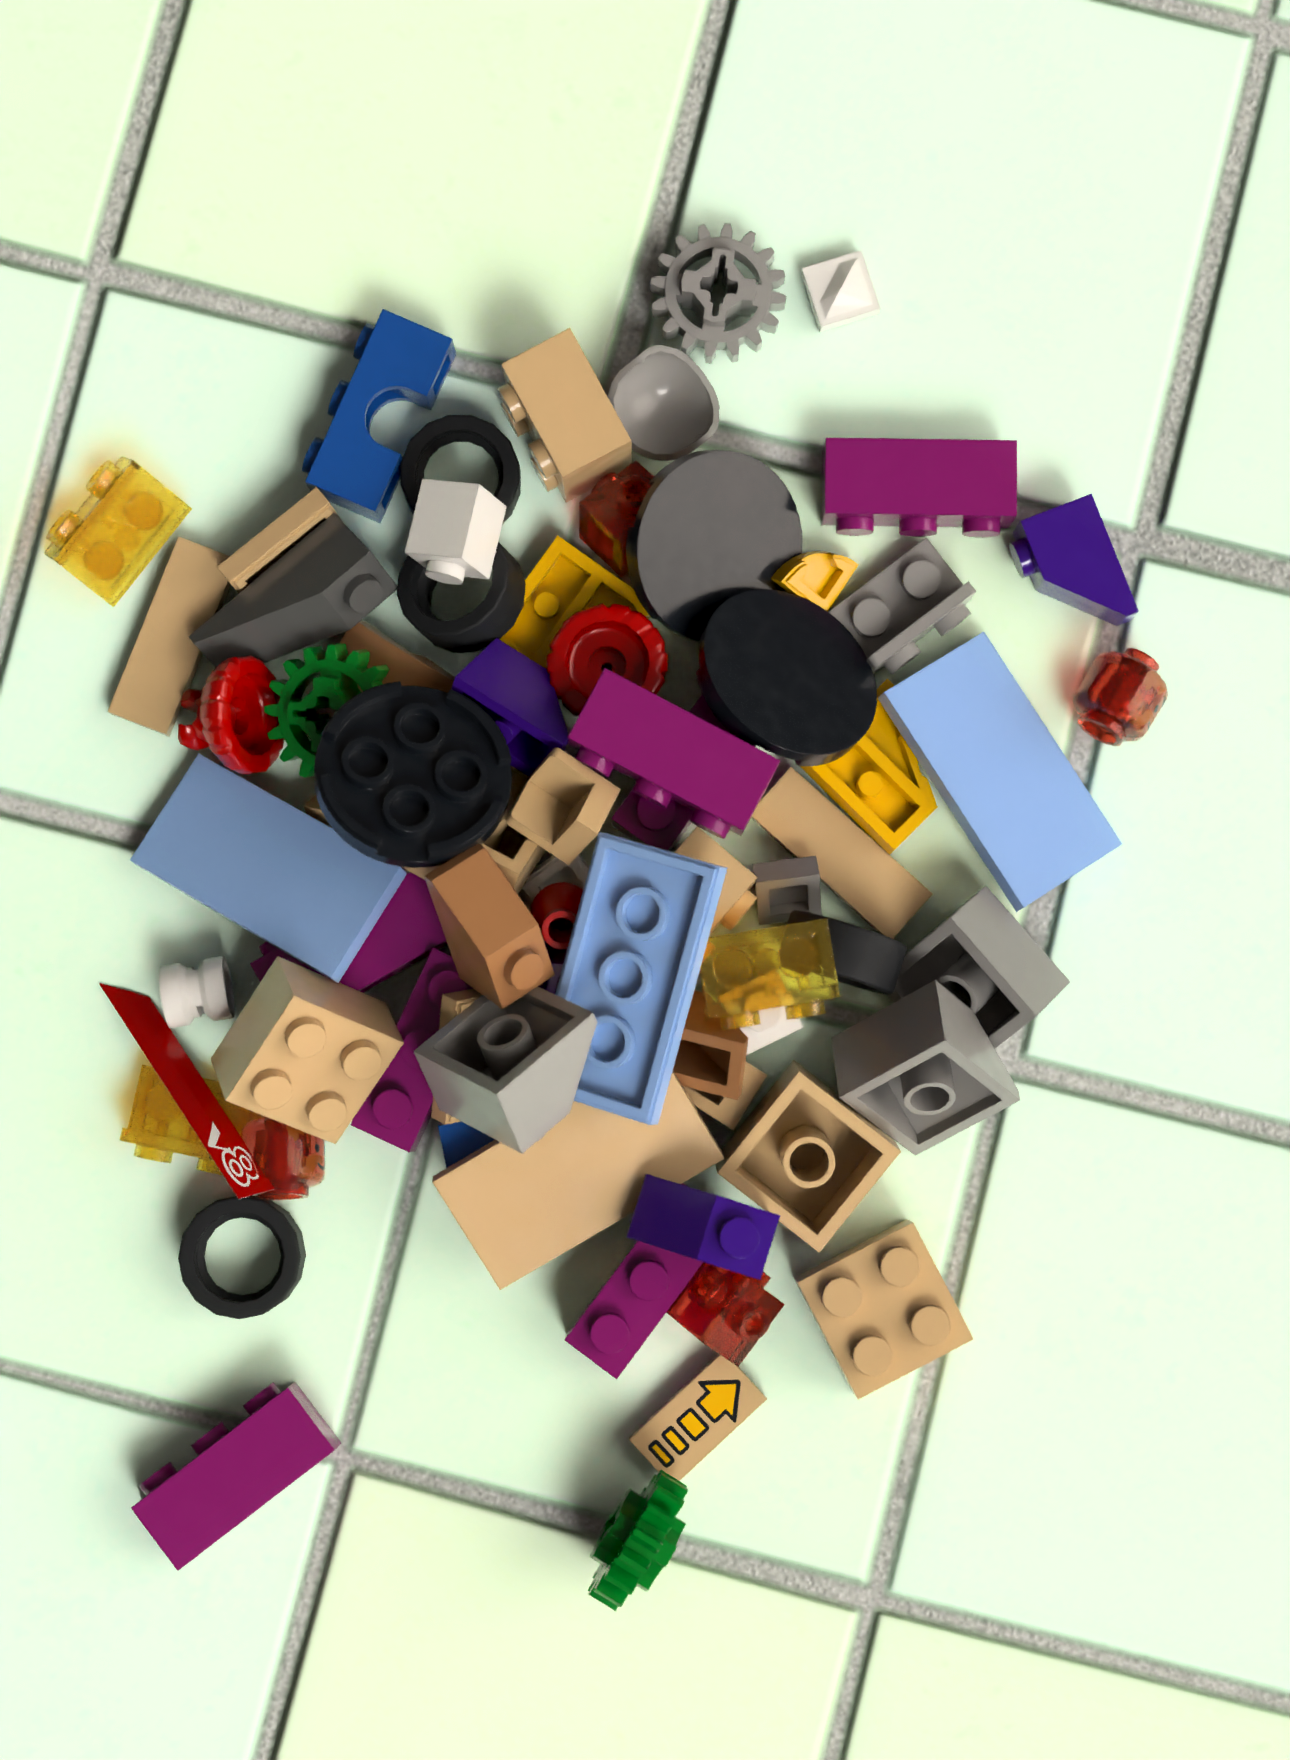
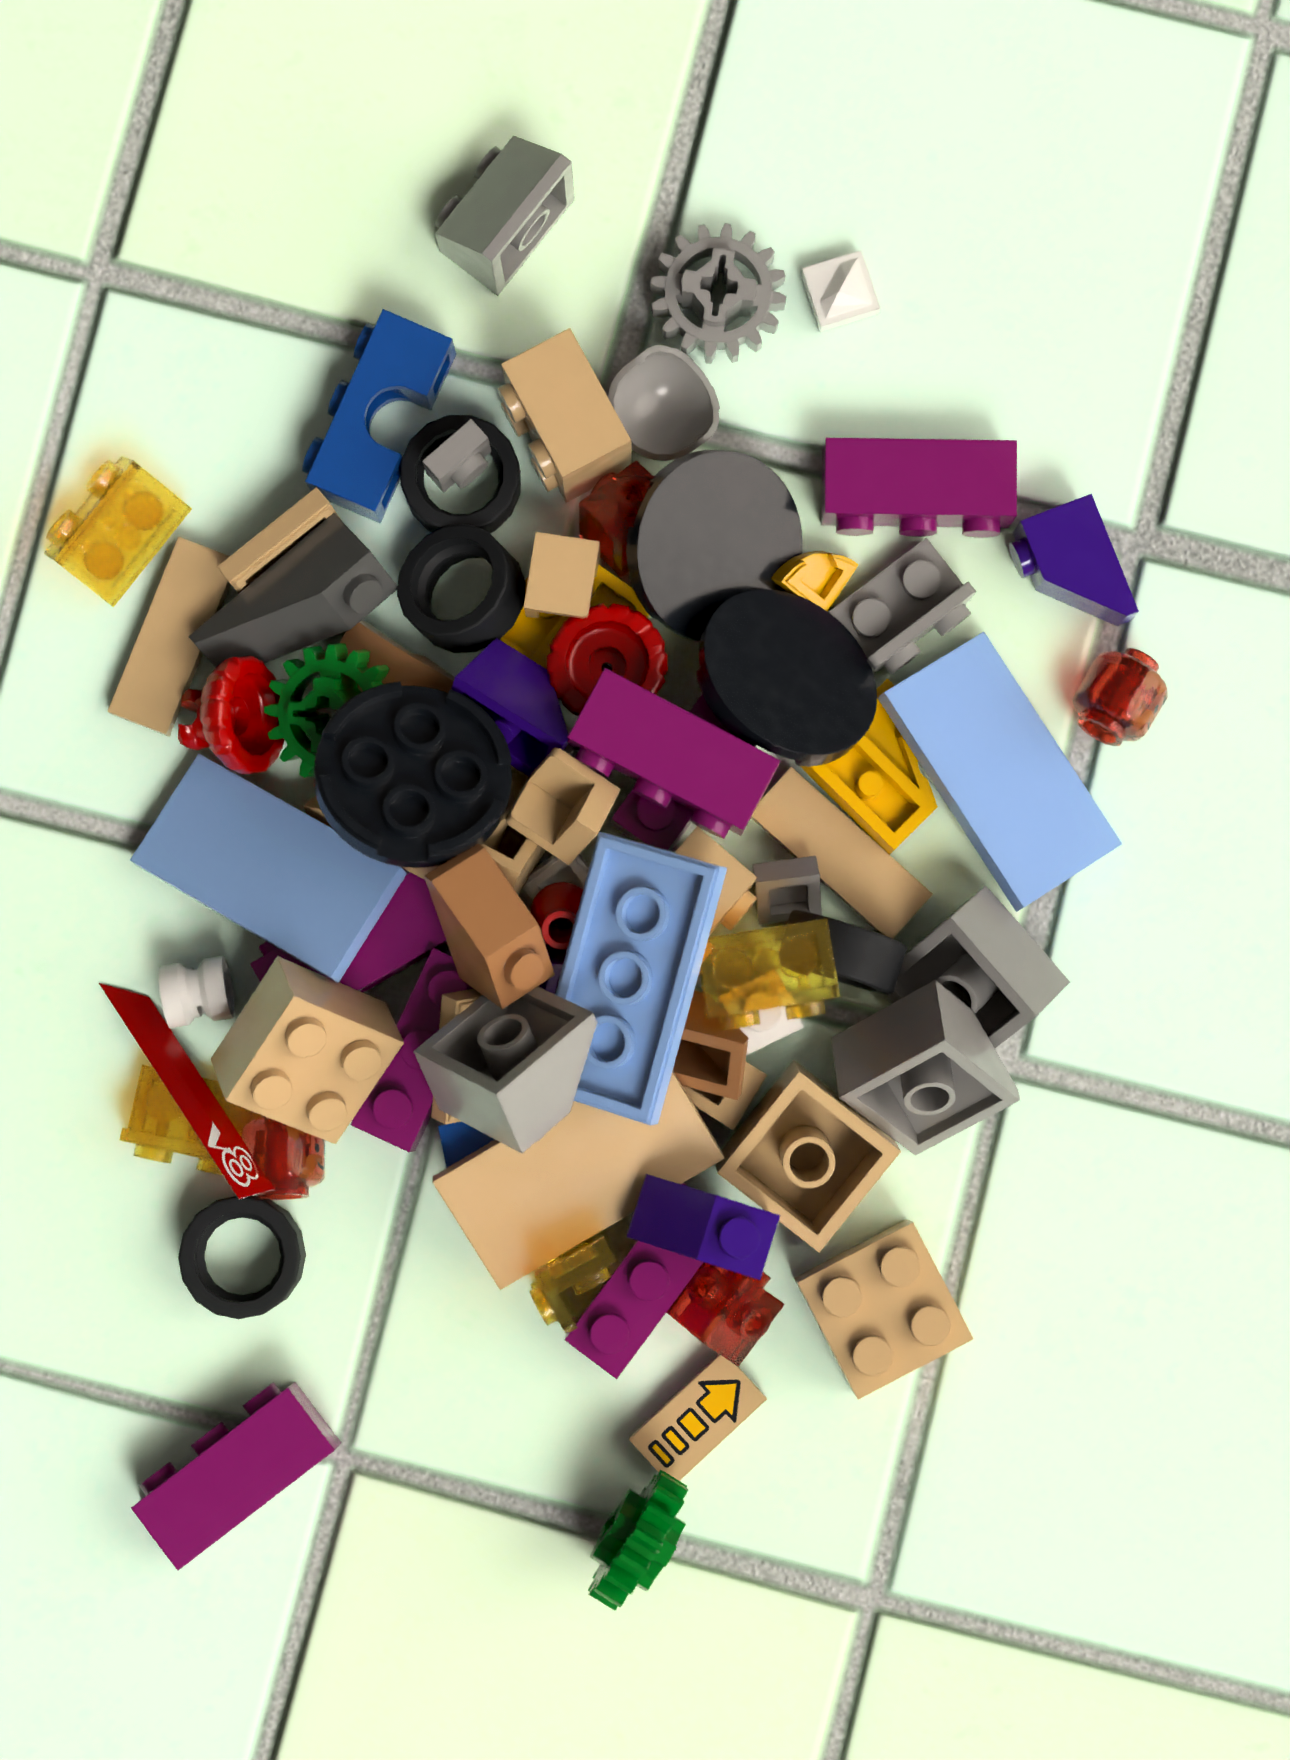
white brick [405,479,507,585] -> none
none -> light grey plate [422,419,491,493]
none -> light grey slope [435,135,575,296]
none -> tan panel [524,532,601,619]
none -> clear yellow bracket [529,1229,617,1334]

